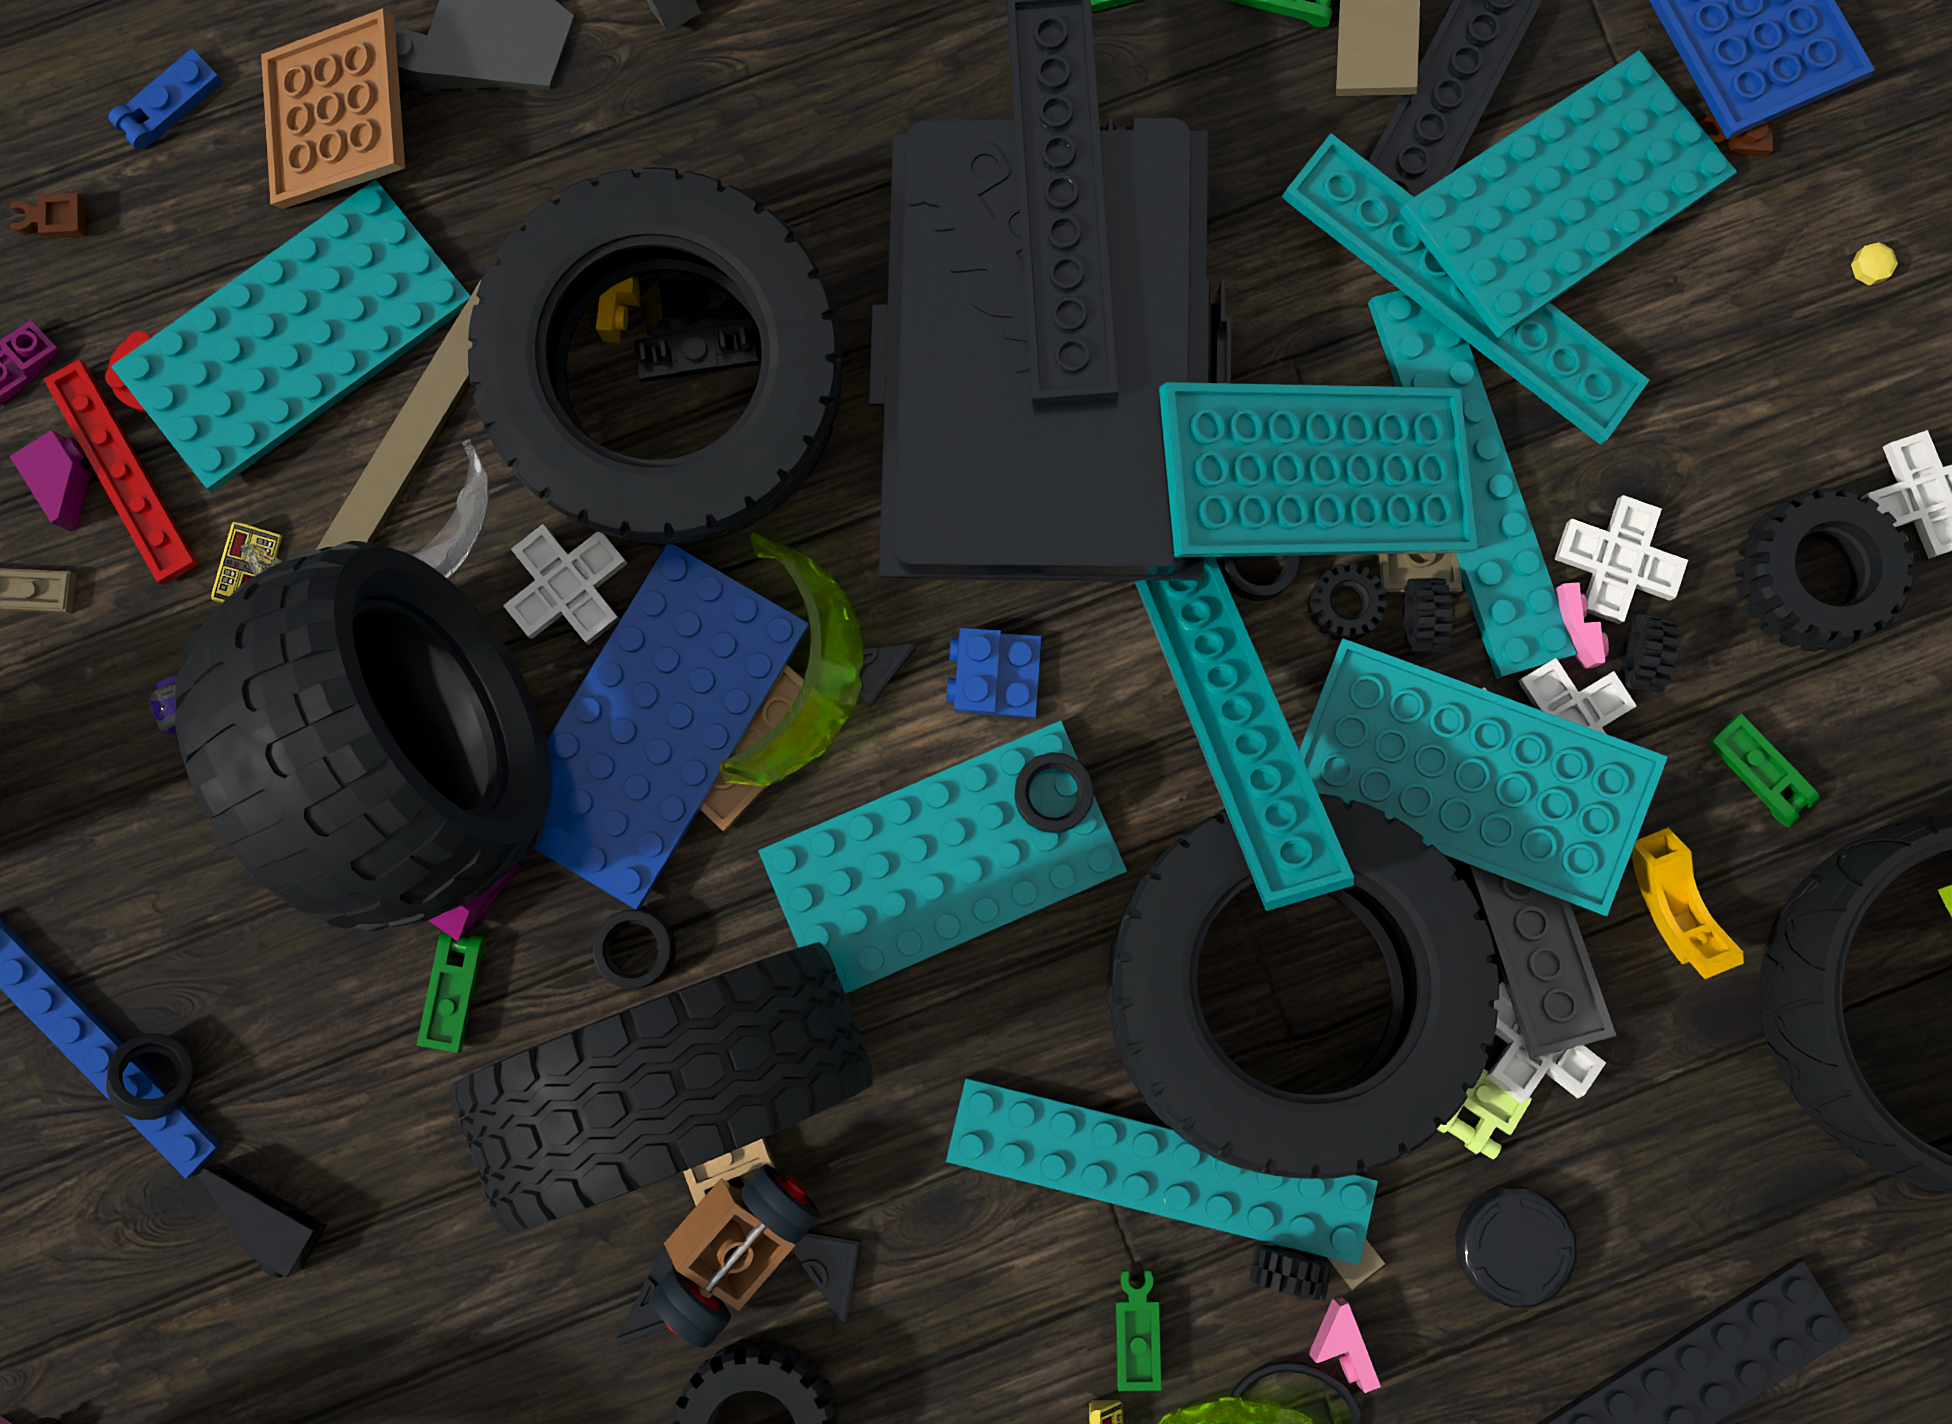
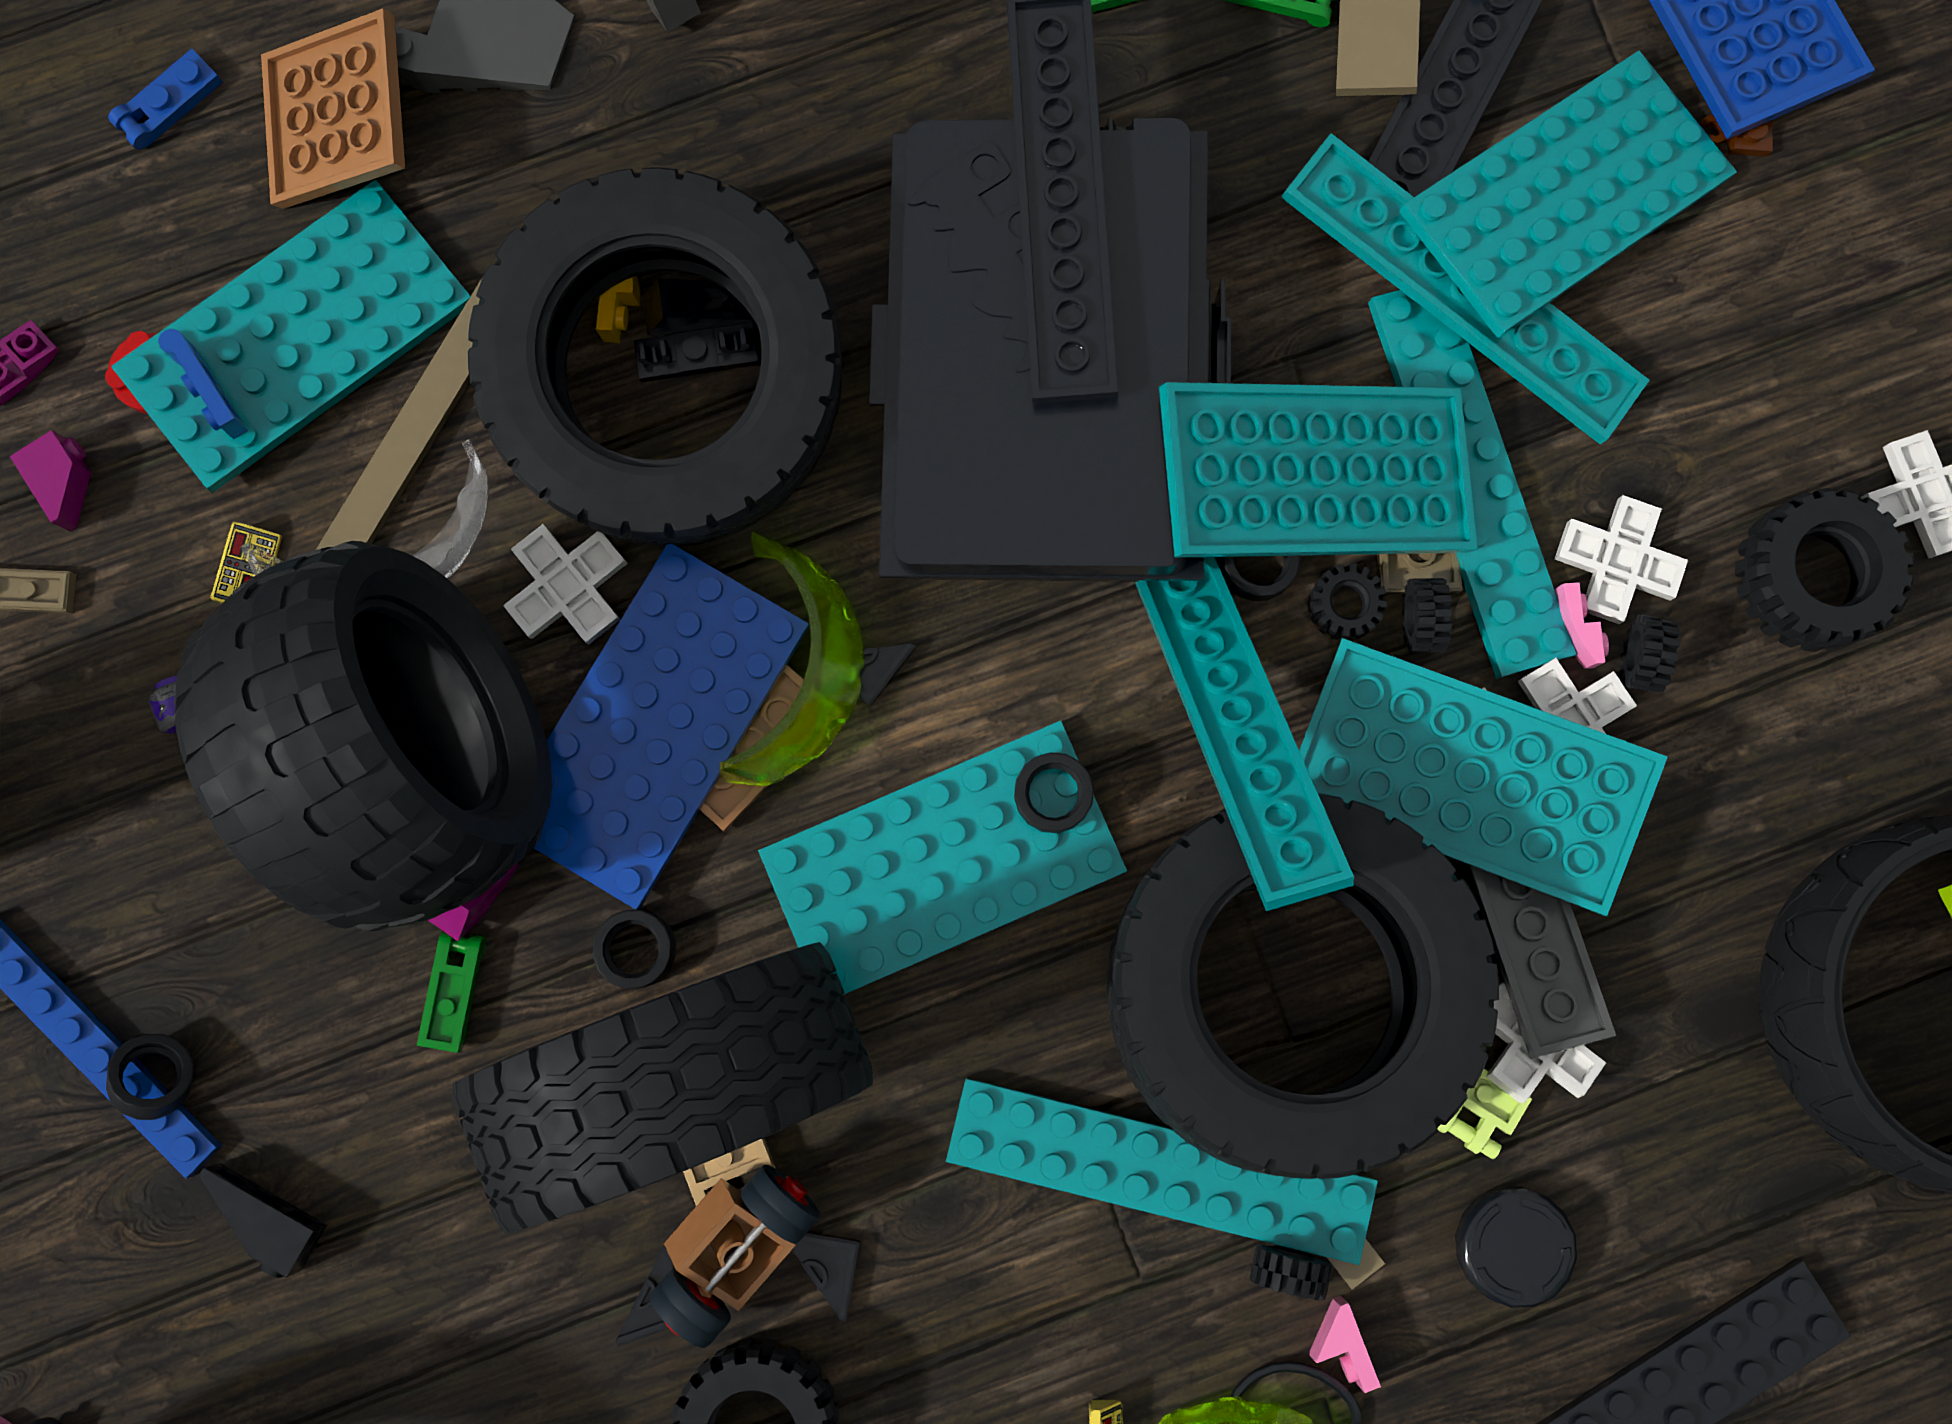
reddish brown plate [10,192,85,239] -> none
red plate [43,359,199,585] -> none
blue plate [946,628,1041,719] -> none
green plate [1115,1268,1161,1391] -> none
yellow arch [1631,827,1744,979] -> none
green plate [1706,713,1820,827] -> none
light yellow tile [1851,242,1898,286] -> none
none -> blue plate [158,329,248,439]

